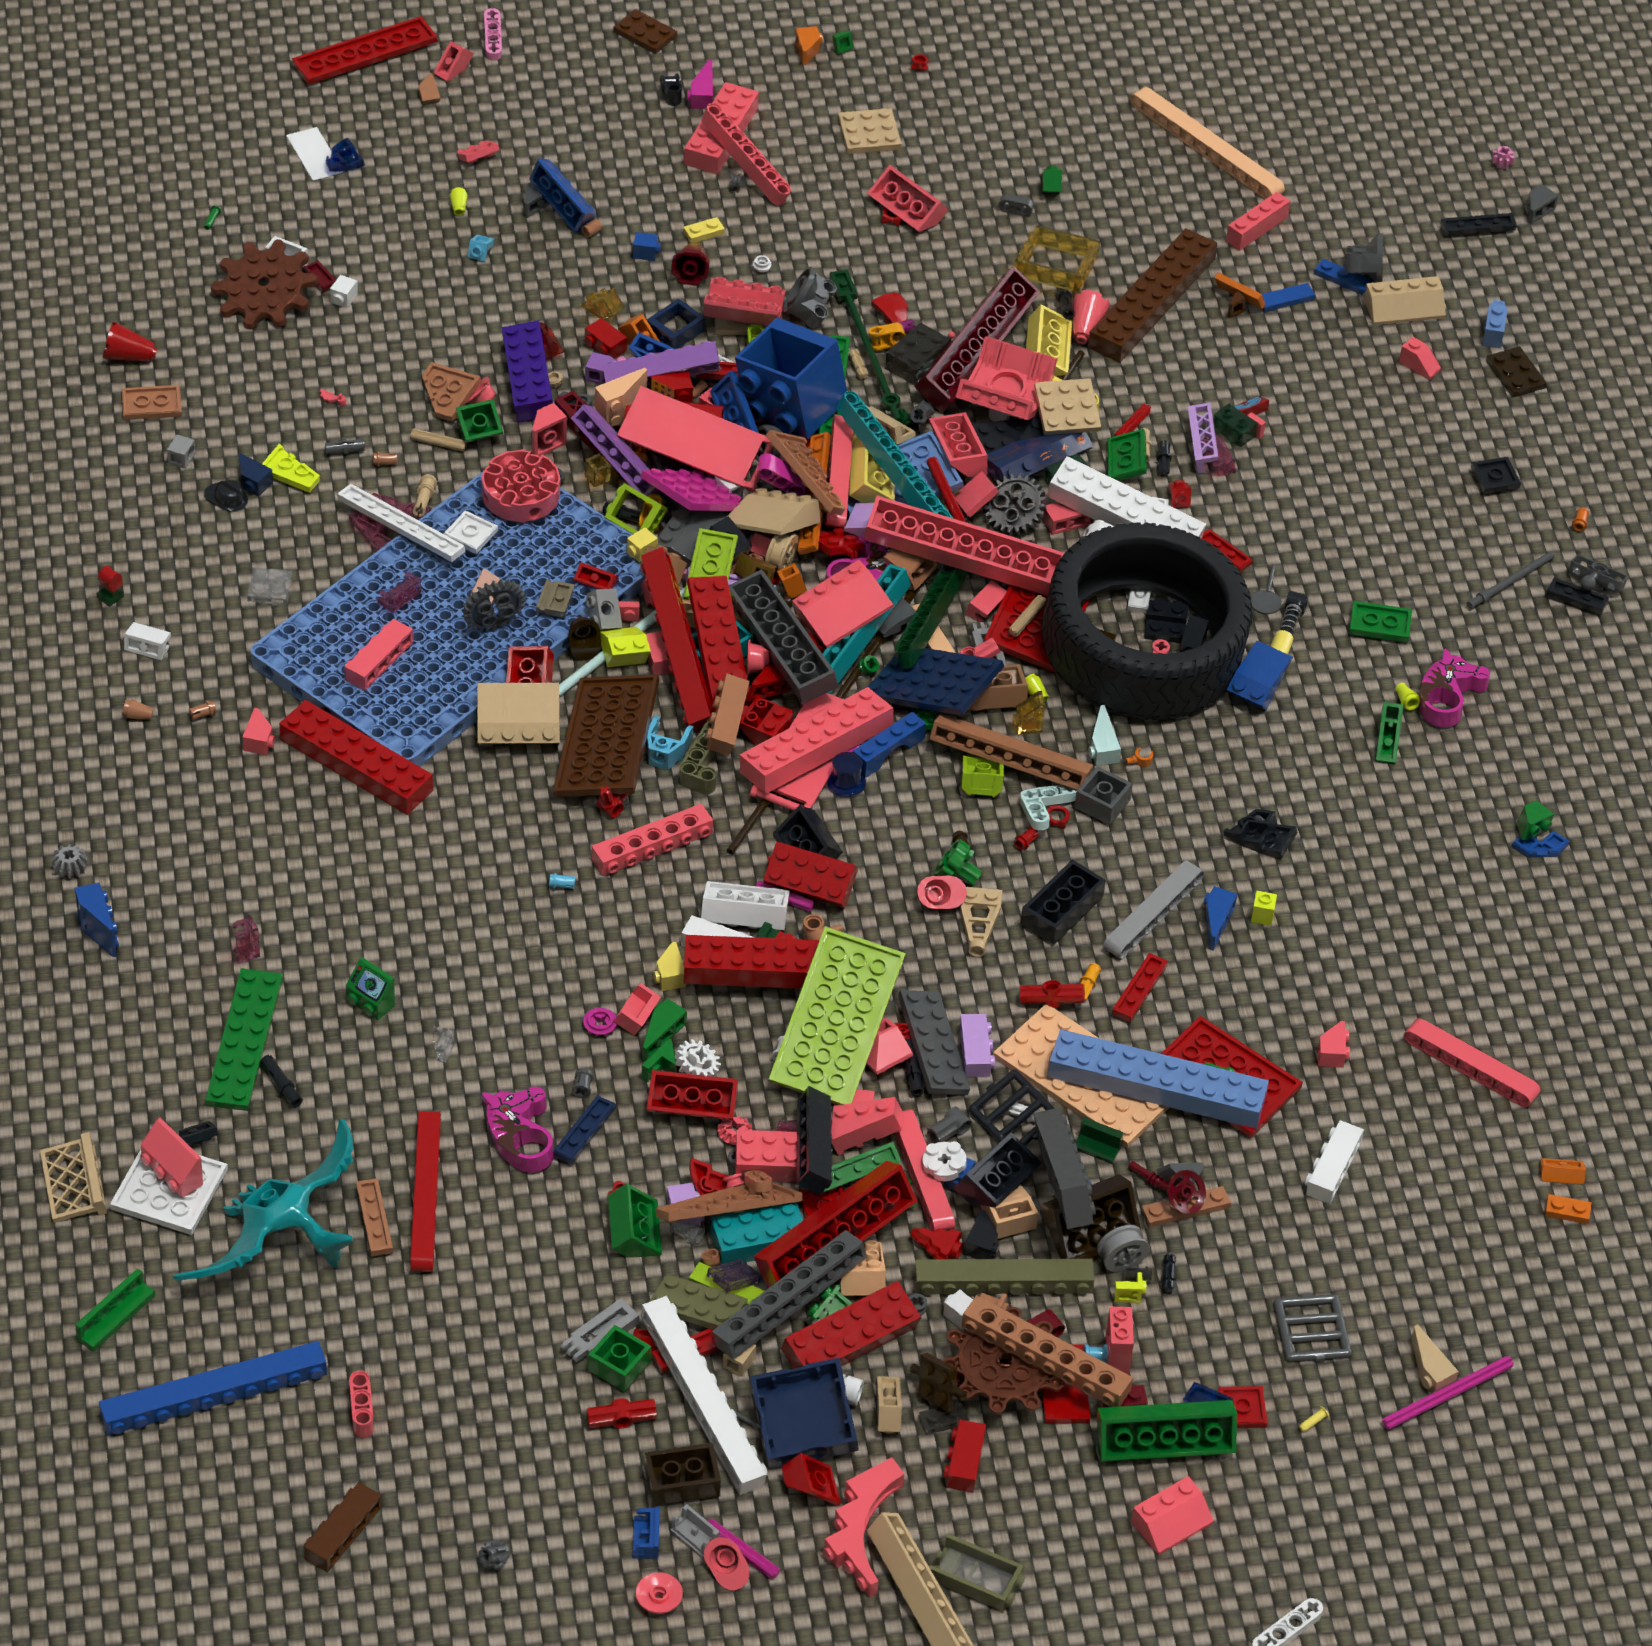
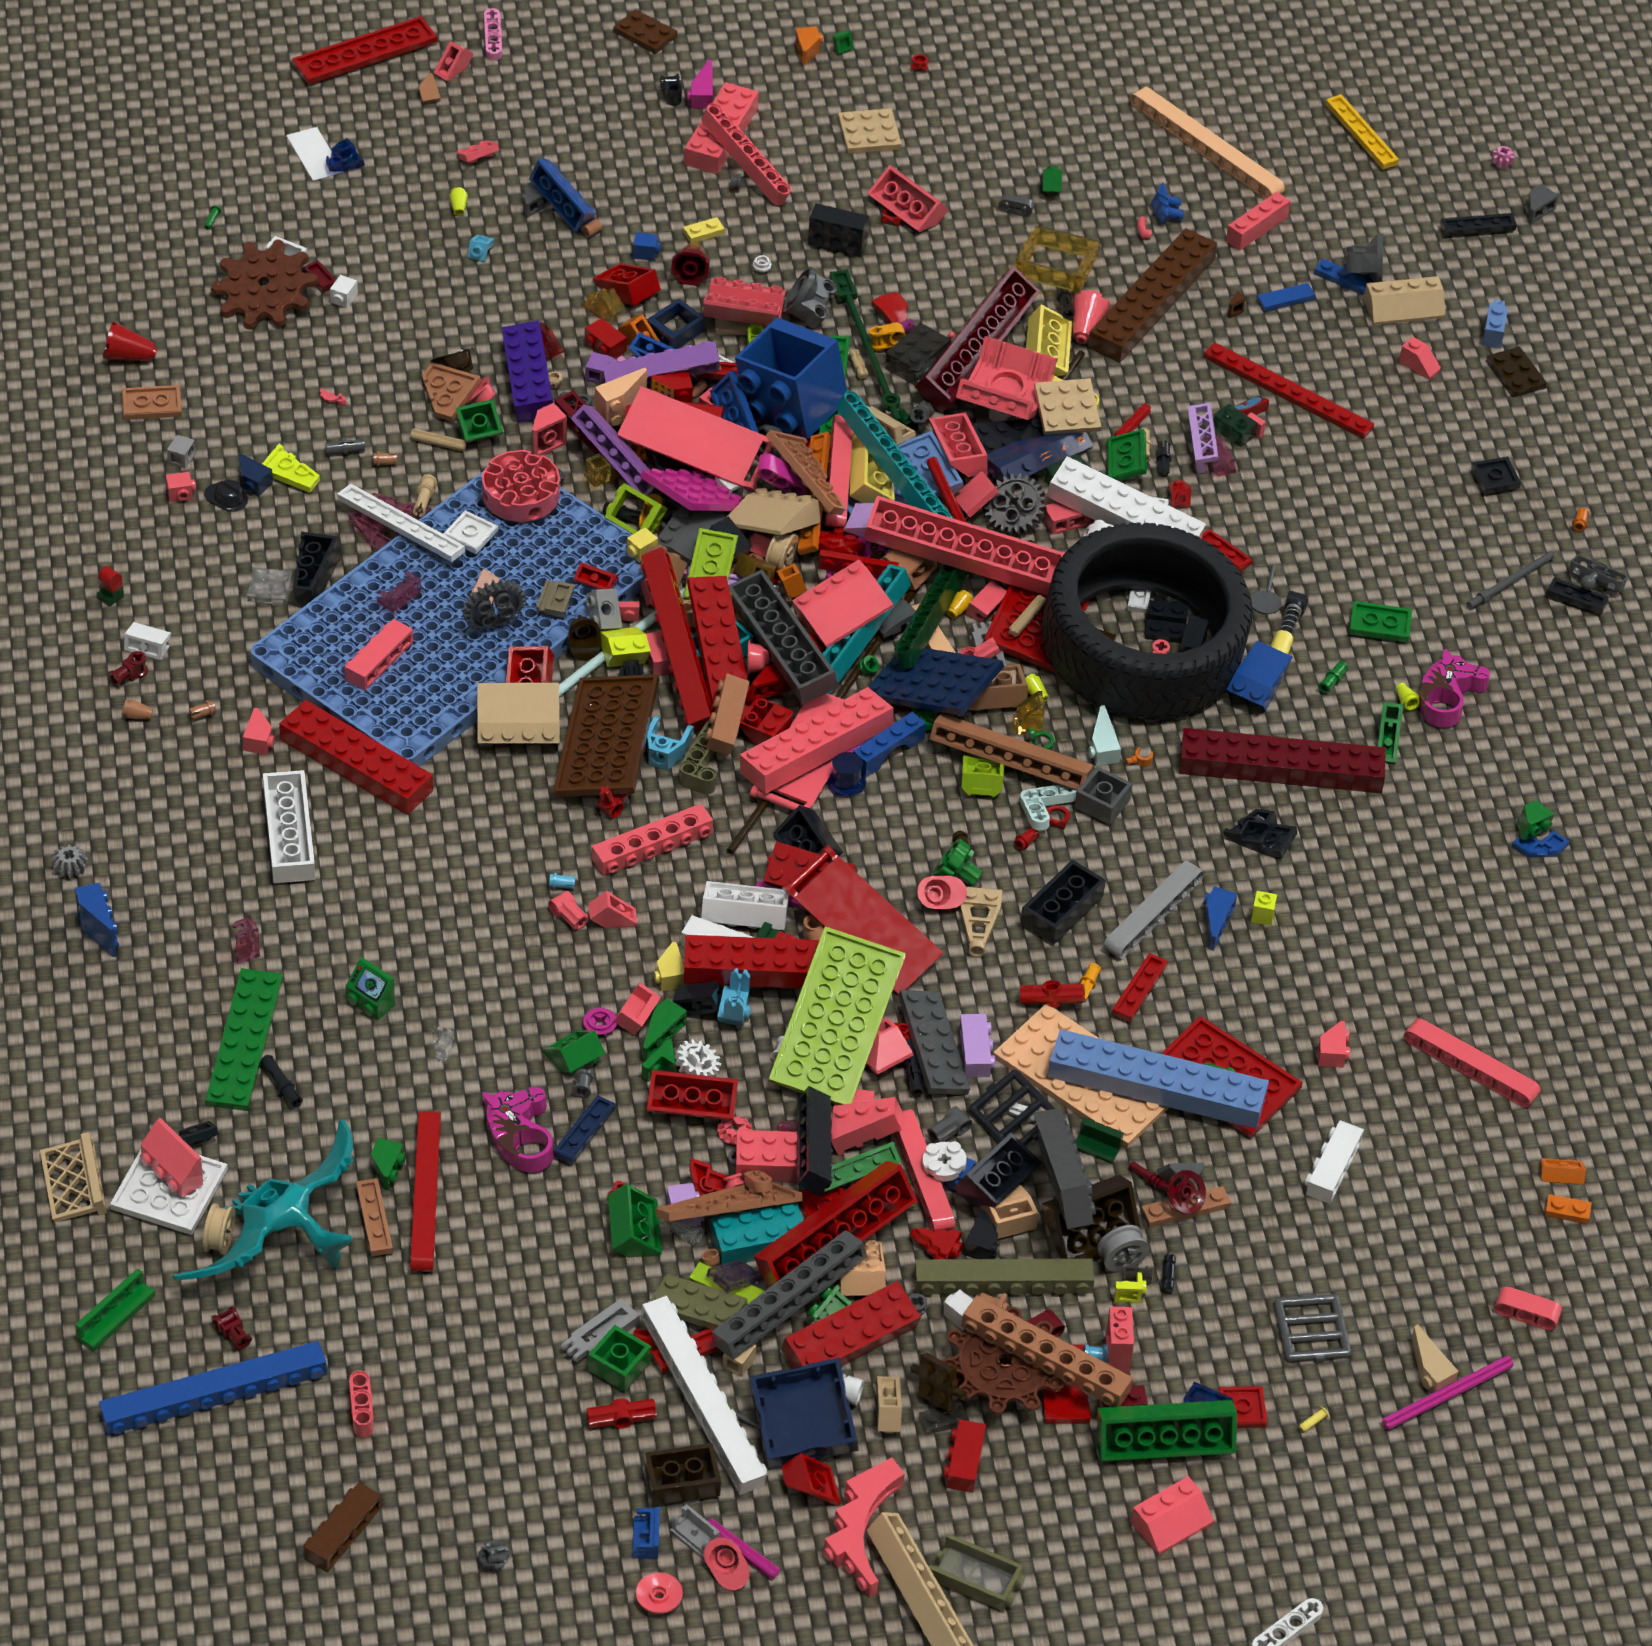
orange tile [1214,273,1266,309] -> none
none -> dark red connector [108,651,148,687]
none -> coral brick [166,472,196,502]
none -> tan wheel [203,1203,236,1255]
none -> dark red connector [211,1306,252,1350]
none -> white brick [263,770,315,883]
none -> black wedge [293,531,342,606]
none -> green slope [371,1137,406,1190]
none -> dark brown piece [430,348,474,372]
none -> green slope [542,1030,605,1075]
none -> coral piece [548,891,589,930]
none -> coral slope [589,891,637,928]
none -> red slope [592,263,661,306]
none -> black gear [619,660,644,676]
none -> black hinge [673,981,722,1016]
none -> medium azure piece [717,968,751,1026]
none -> red flag [782,845,943,995]
none -> black brick [808,203,869,257]
none -> red plate [817,550,899,579]
none -> yellow cone [947,590,973,619]
none -> green piece [1026,727,1054,750]
none -> coral arm [1137,216,1152,239]
none -> blue connector [1151,183,1184,224]
none -> dark red brick [1179,728,1386,794]
none -> red plate [1204,342,1375,439]
none -> green pin [1318,661,1348,694]
none -> yellow plate [1325,94,1399,170]
none -> coral beam [1494,1287,1562,1330]

